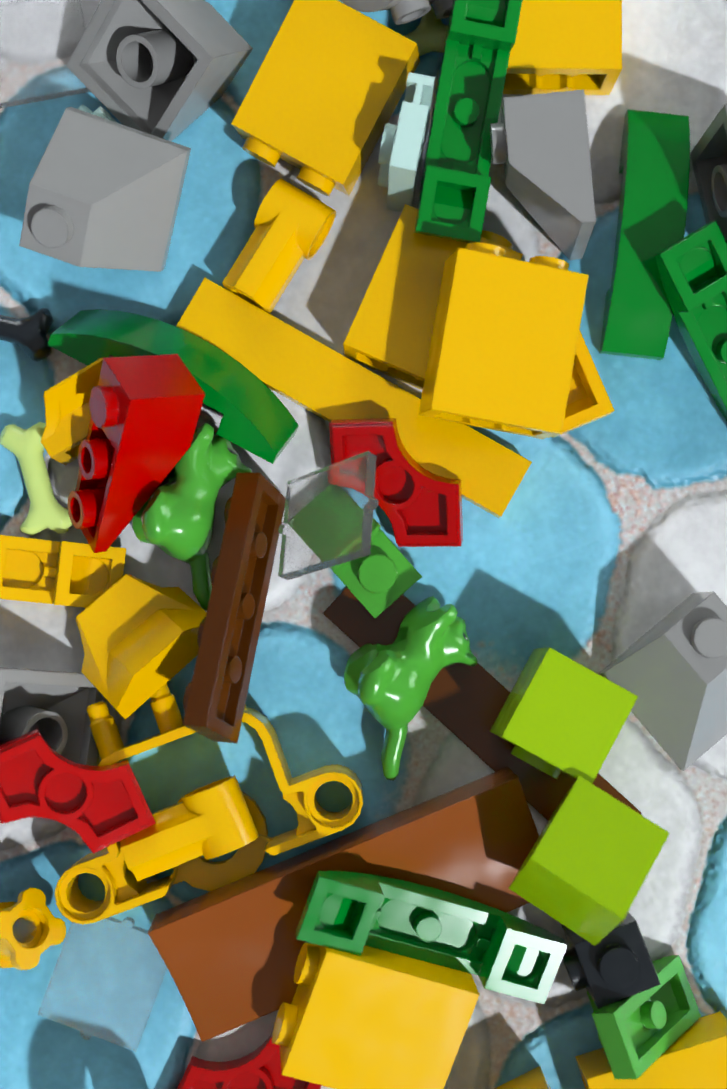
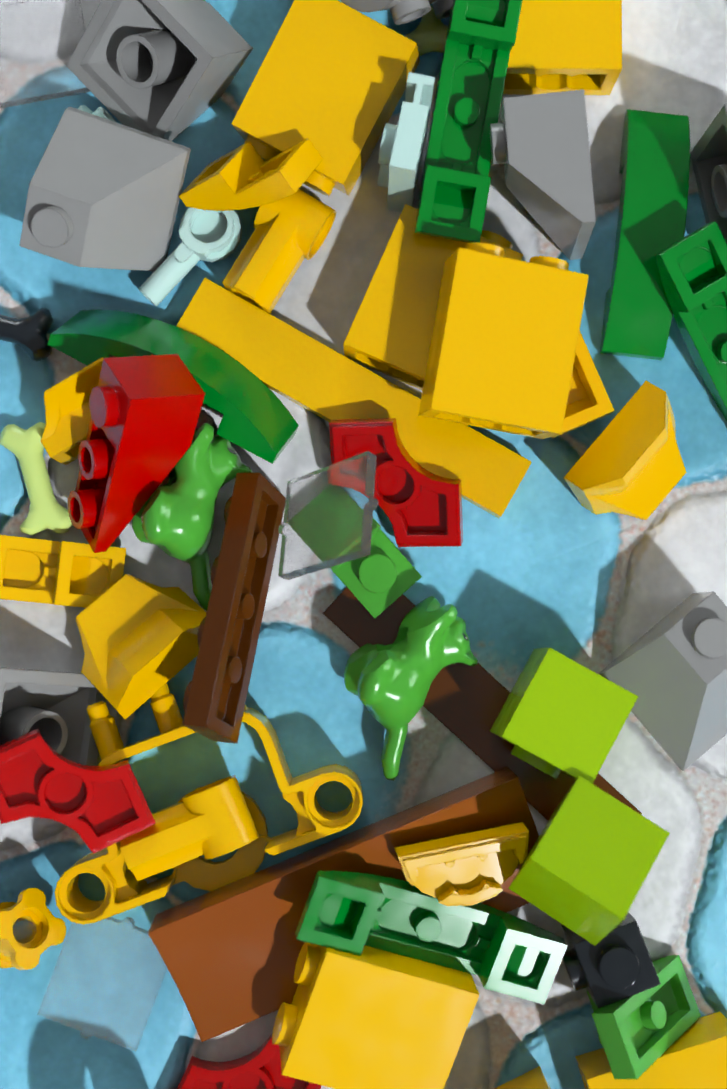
none -> light aqua plate [138,207,242,307]
none -> yellow slope [178,138,323,211]
none -> yellow plate [394,822,529,906]
none -> yellow slope [563,381,686,520]

